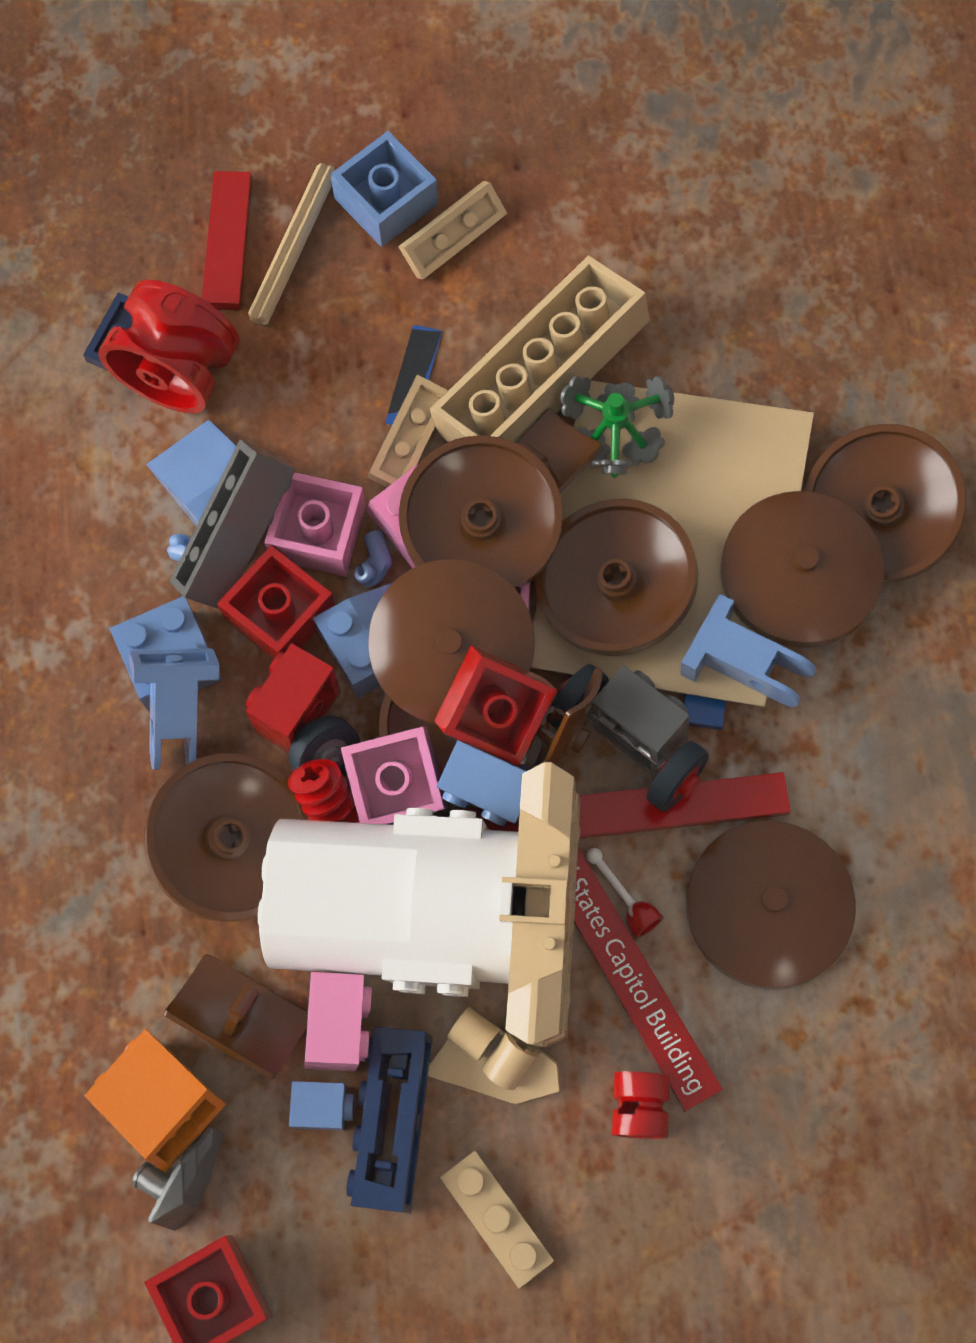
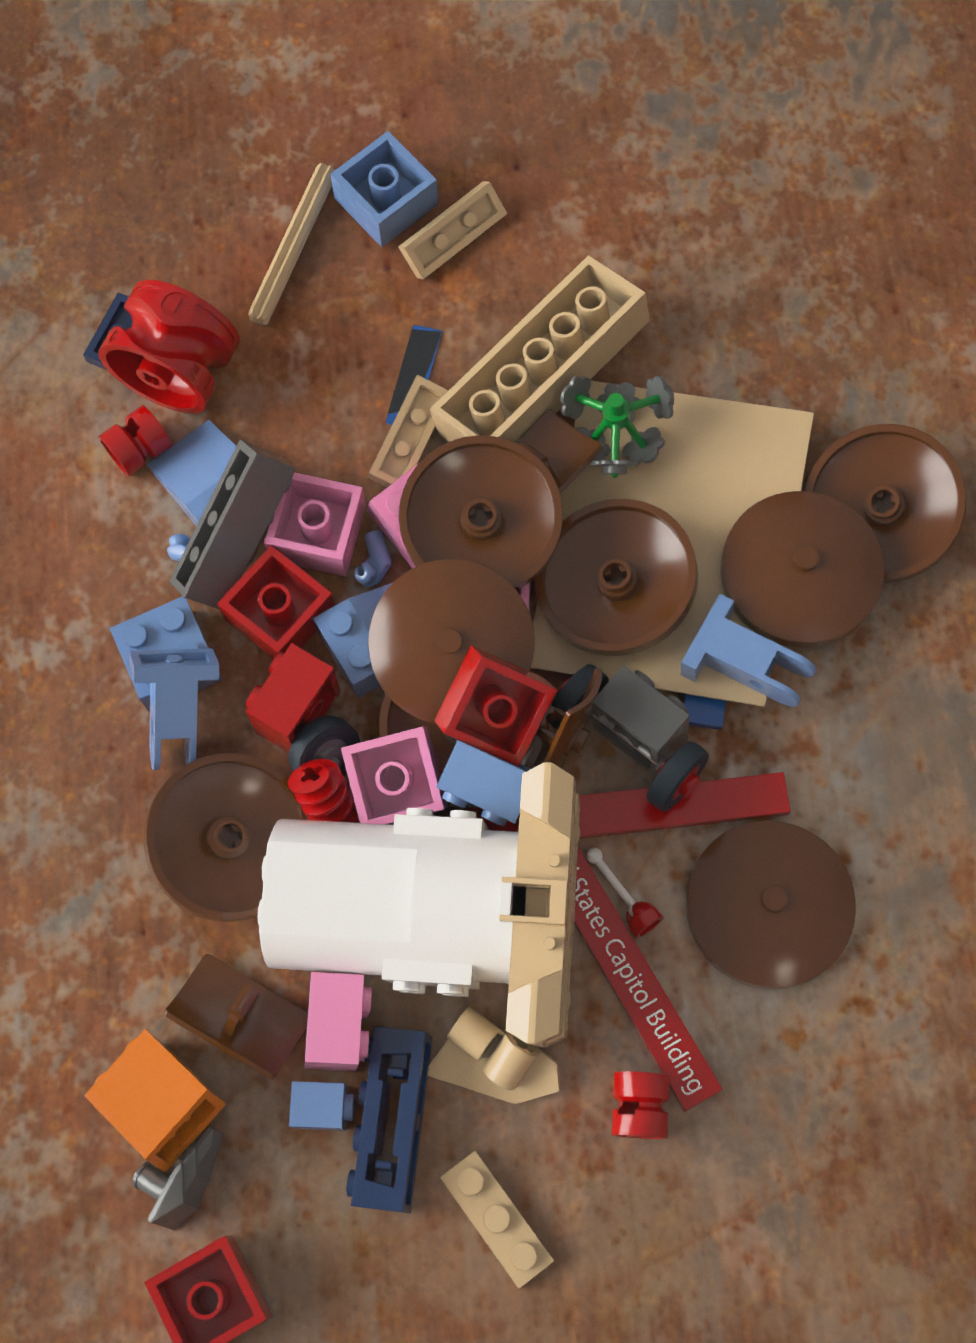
red tile [202,171,252,310] -> none
none -> red wheel [98,405,173,478]

